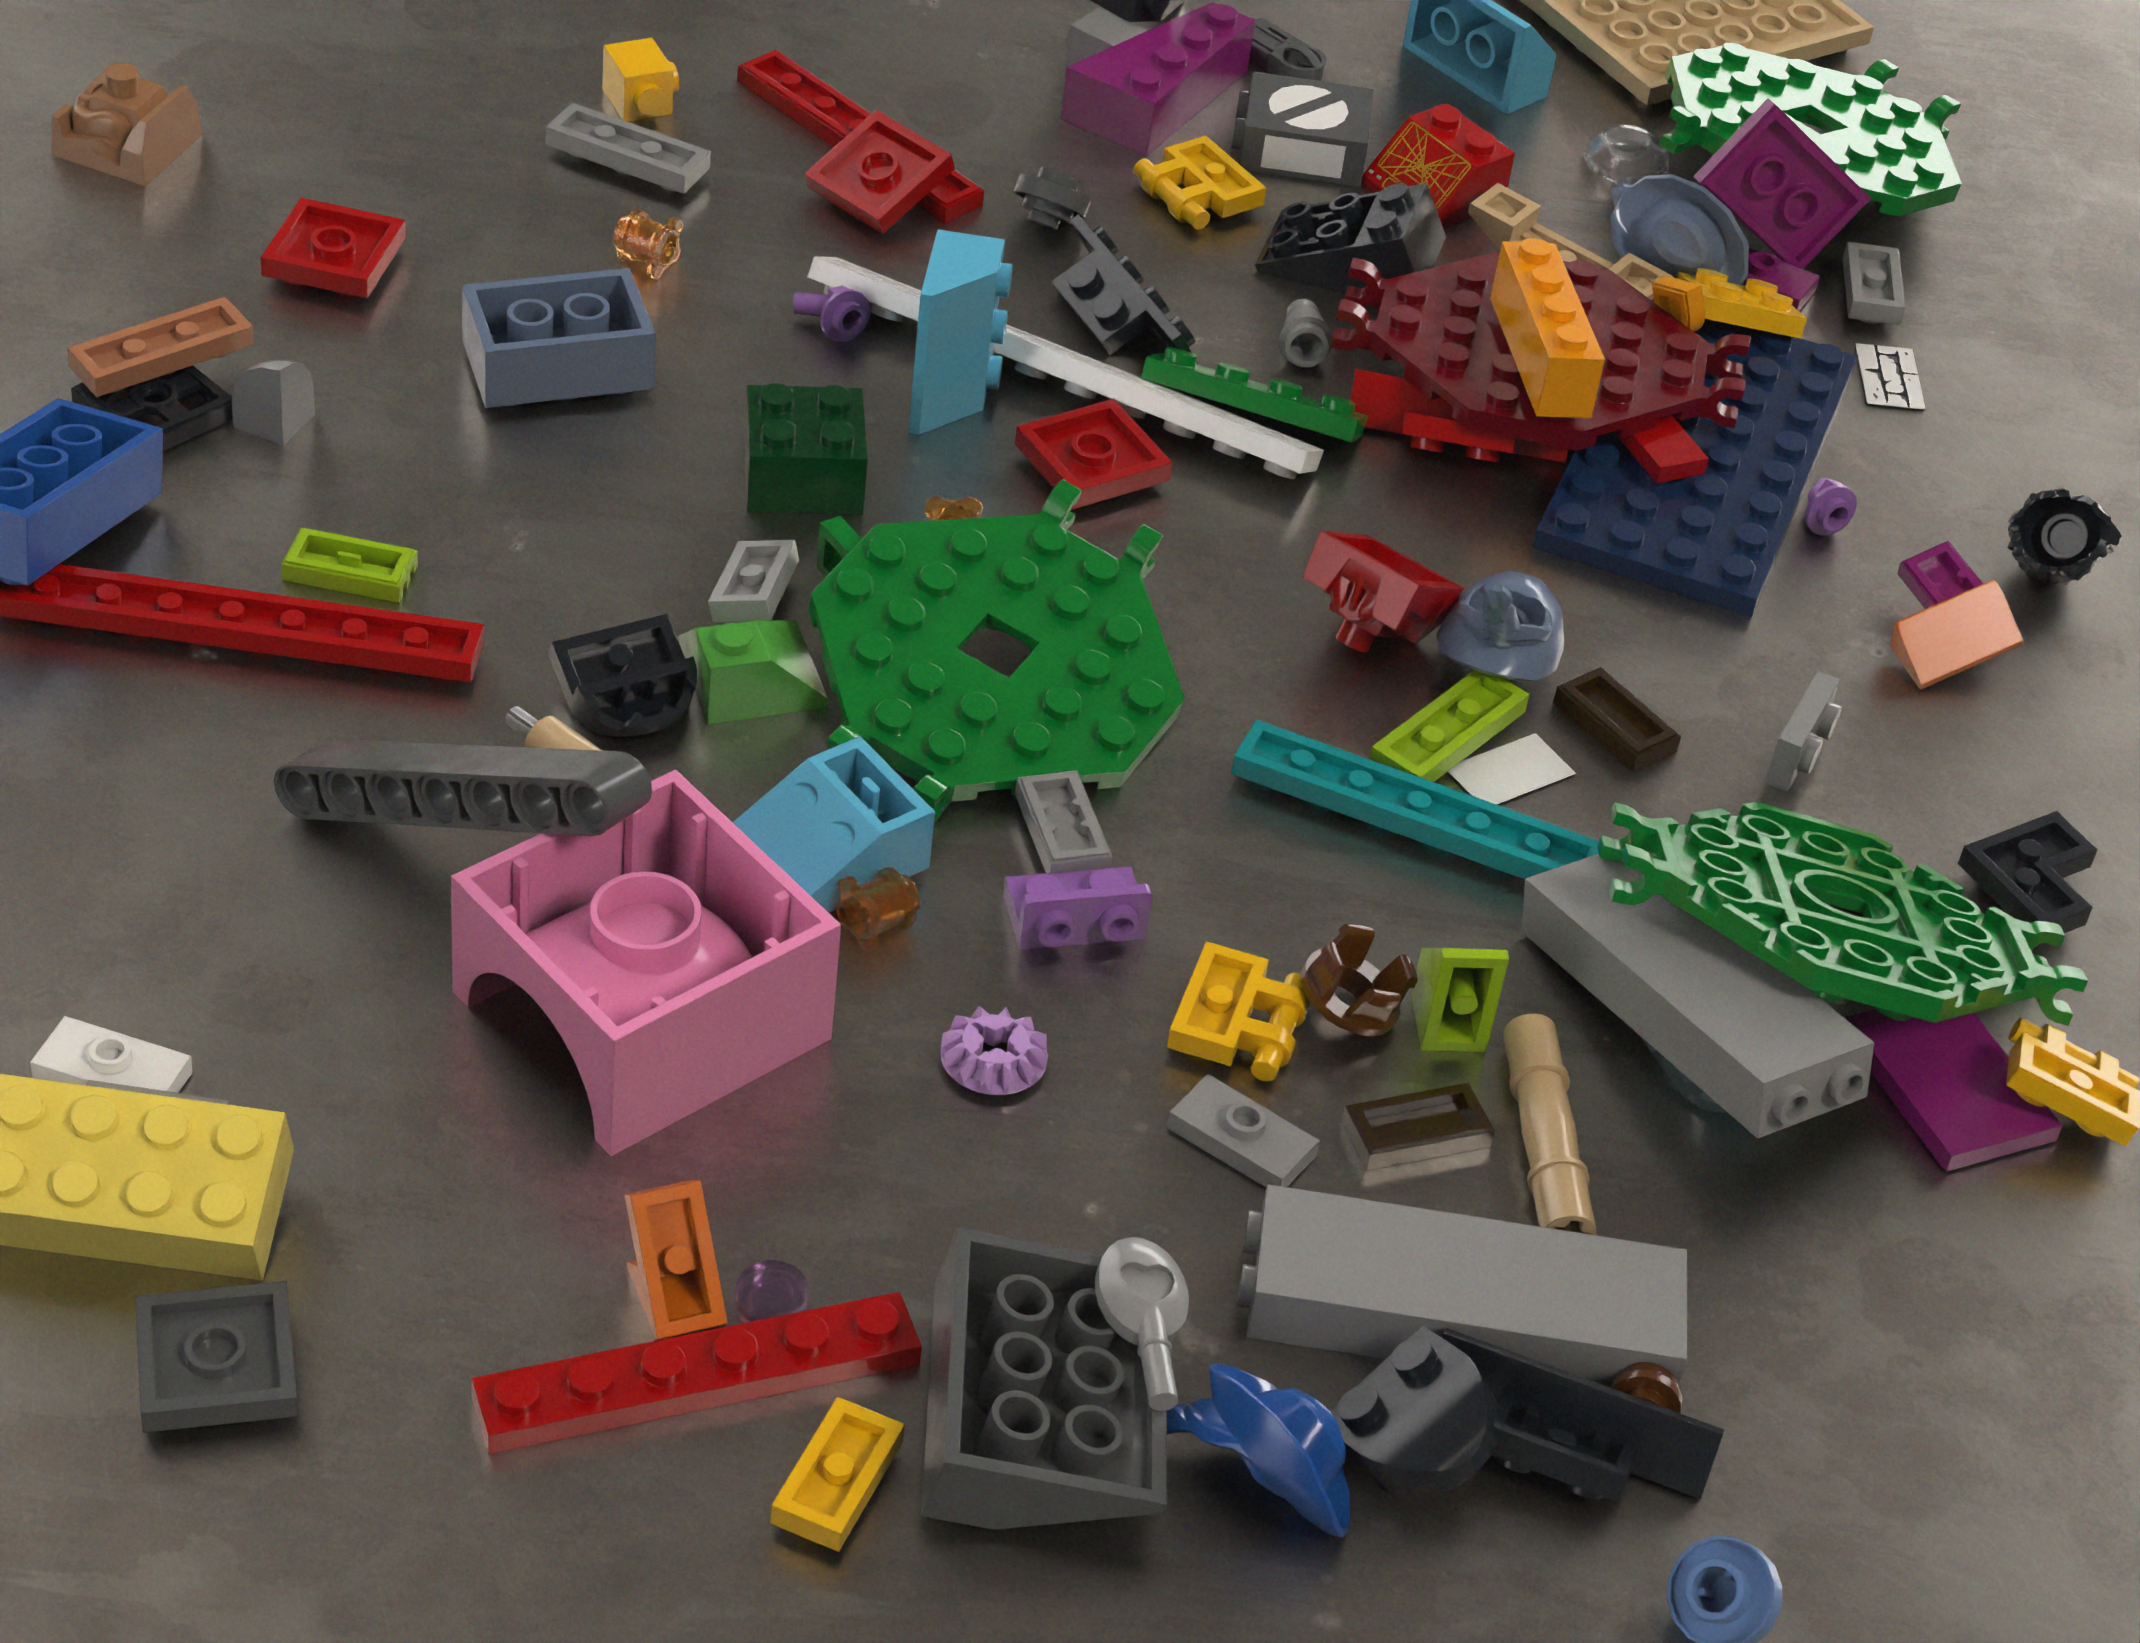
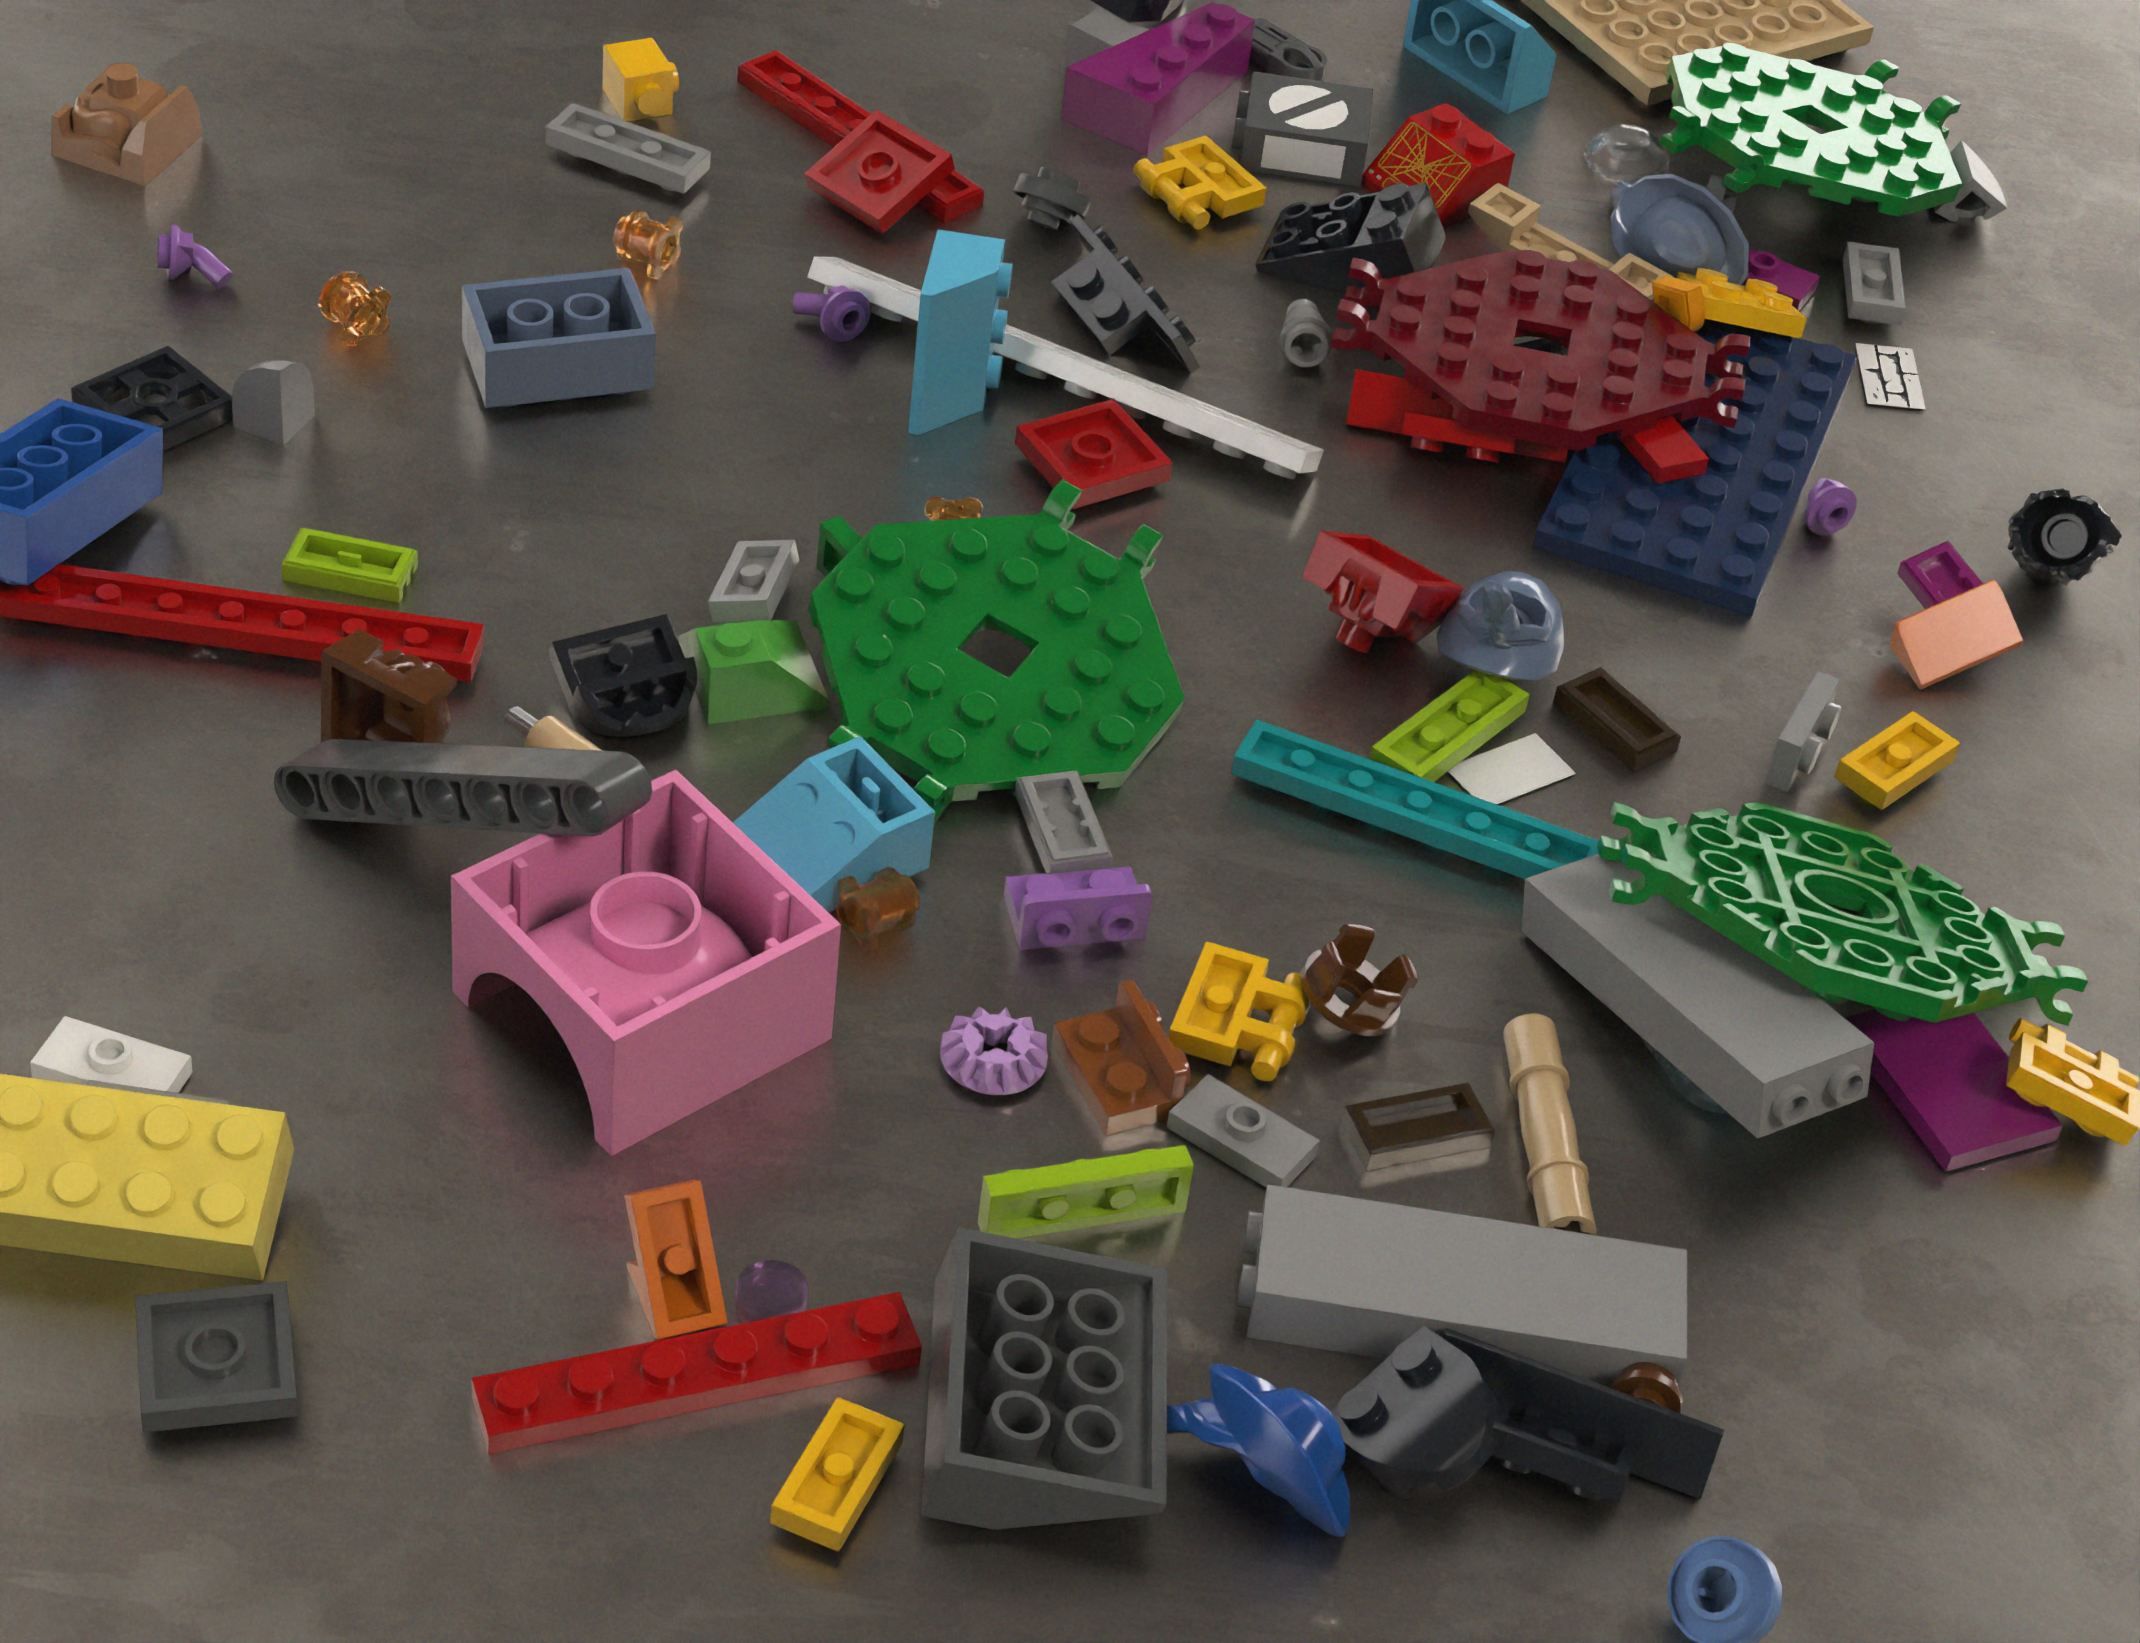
nougat plate [67,296,254,397] -> none
red plate [260,198,406,298] -> none
dark green brick [744,383,868,515] -> none
light grey piece [1095,1237,1189,1411] -> none
green plate [1141,347,1368,442] -> none
lime slope [1411,947,1509,1052] -> none
light orange brick [1490,238,1605,418] -> none
magenta tile [1693,98,1871,269] -> none
black plate [1958,811,2098,933] -> none
none -> medium lavender plate [157,224,233,289]
none -> clear orange brick [318,271,391,346]
none -> reddish brown brick [321,629,457,744]
none -> lime plate [978,1145,1194,1239]
none -> dark orange bracket [1052,980,1191,1136]
none -> yellow plate [1834,711,1960,810]
none -> light grey brick [1933,140,2007,222]

